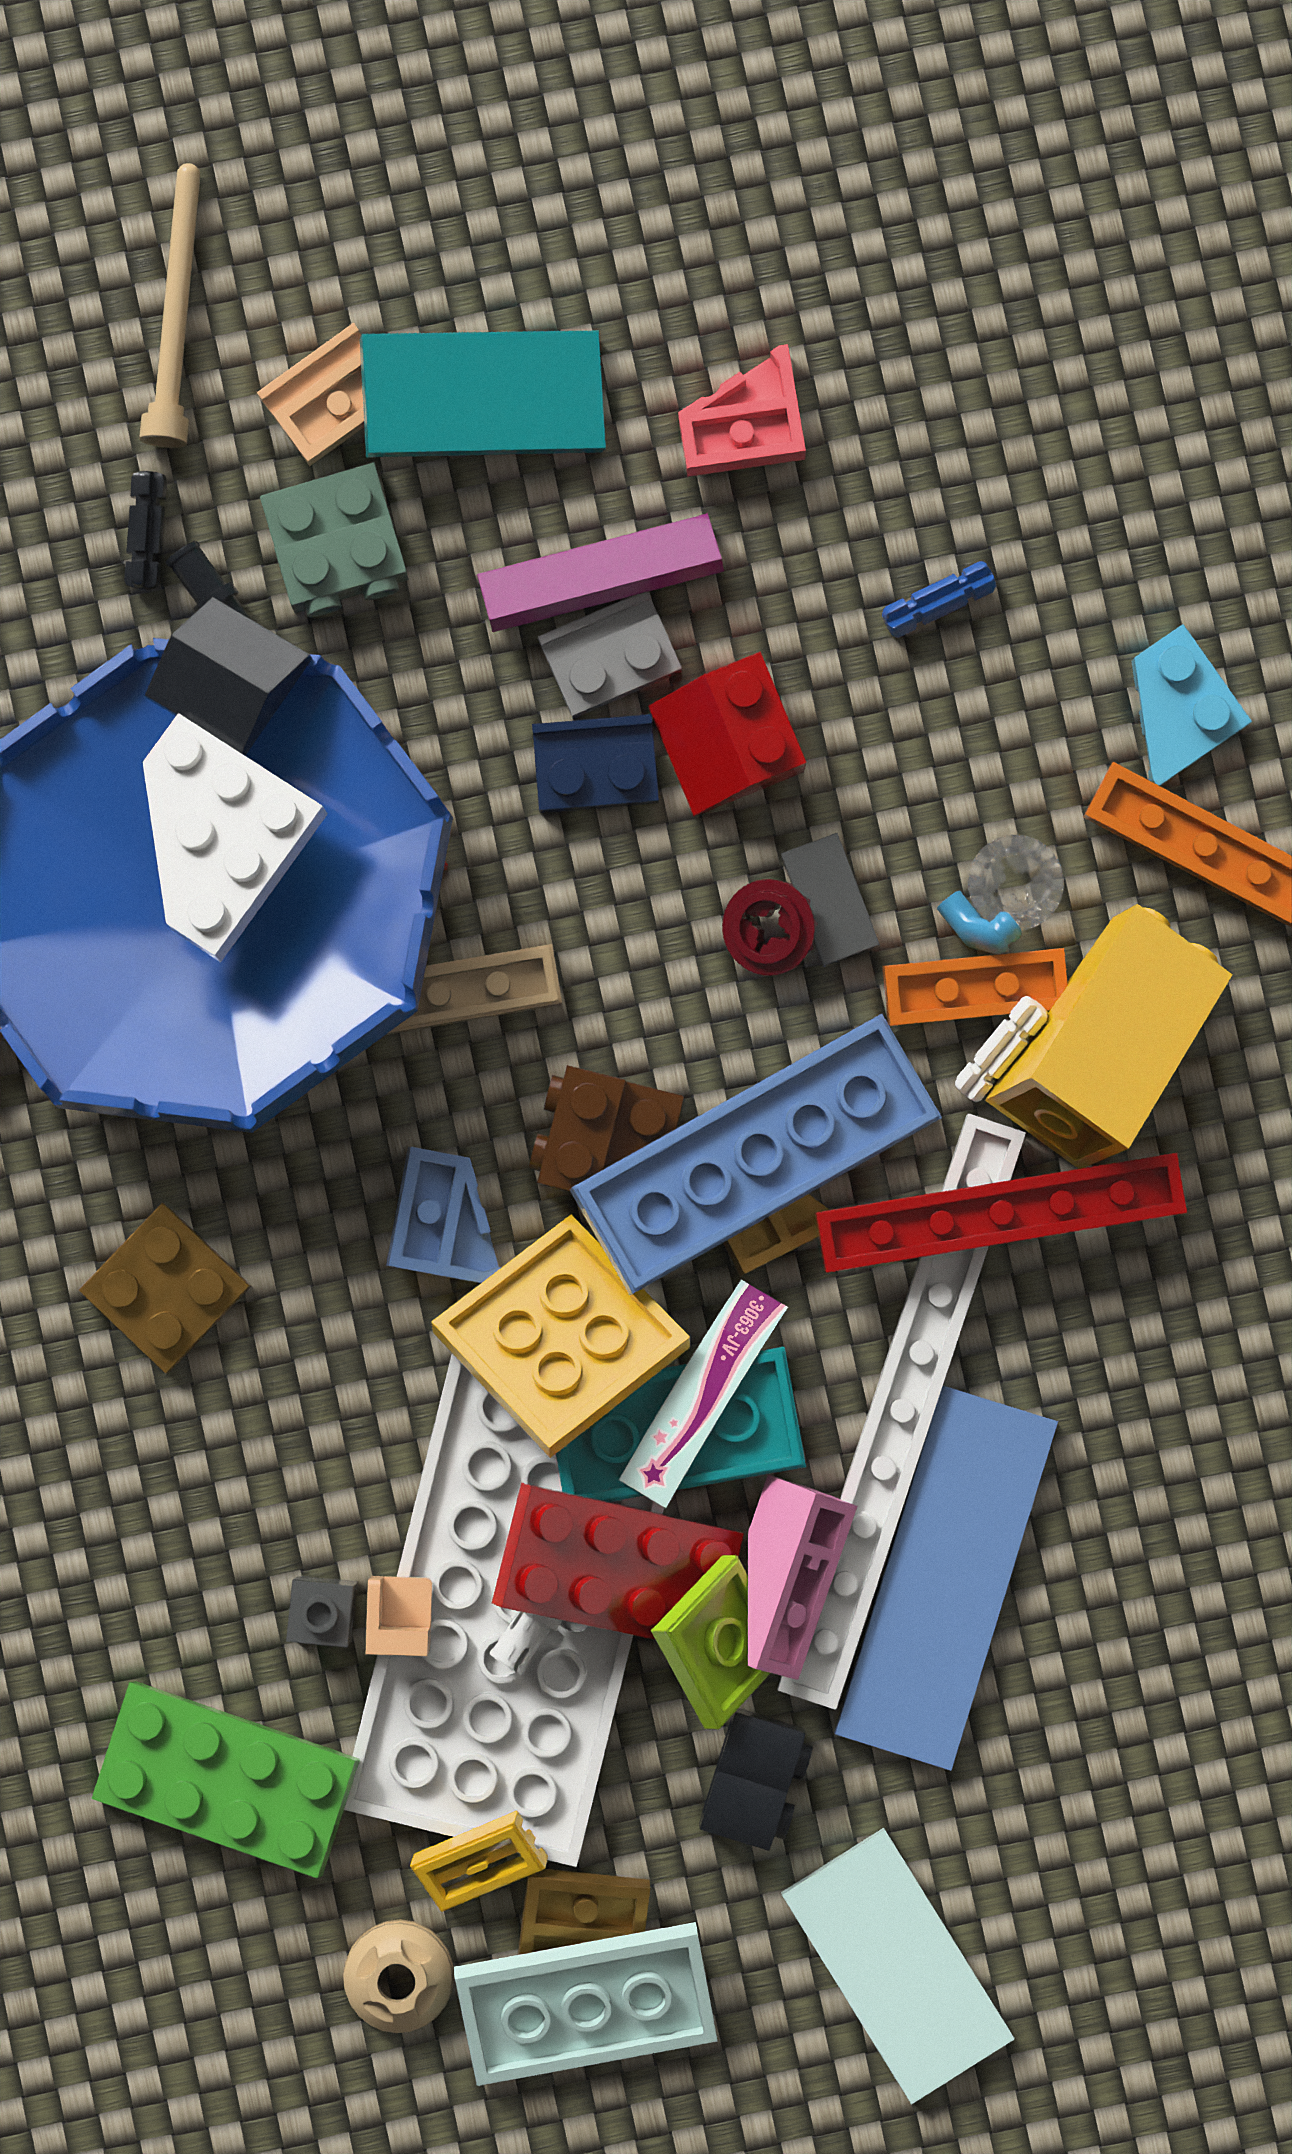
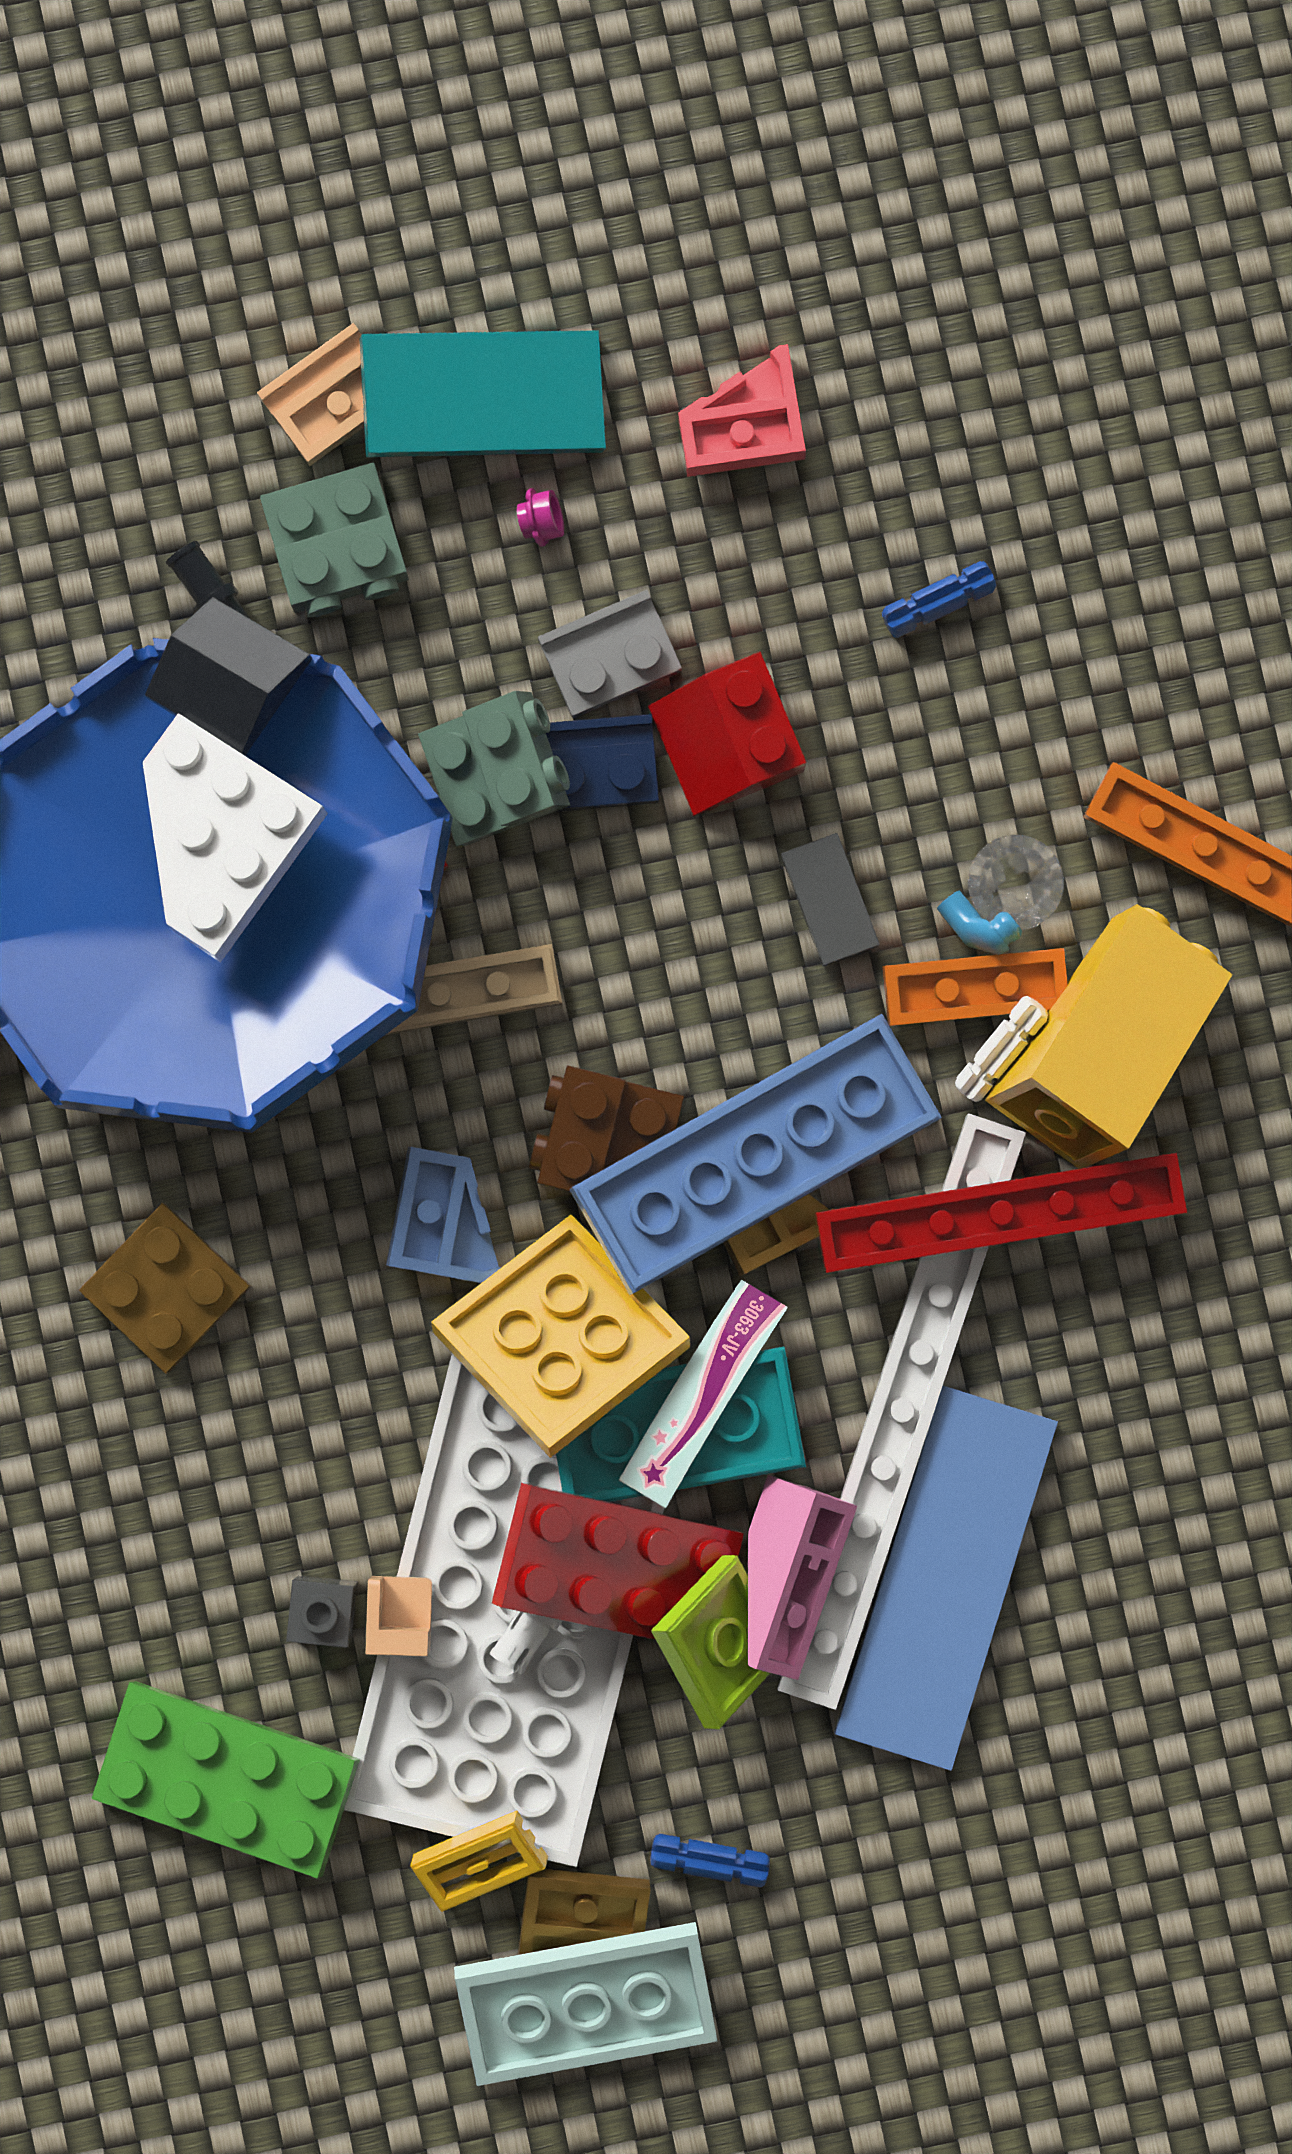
black axle [124,471,167,590] -> none
tan piece [139,163,201,448] -> none
tan piece [343,1919,455,2033] -> none
tile [477,513,724,632] -> none
black brick [699,1708,813,1851] -> none
dark red gear [722,879,818,975] -> none
light aqua tile [781,1828,1015,2104] -> none
medium azure wing [1131,624,1252,786] -> none
none -> sand green plate [418,691,570,846]
none -> dark pink plate [517,488,564,547]
none -> blue axle [650,1834,770,1887]

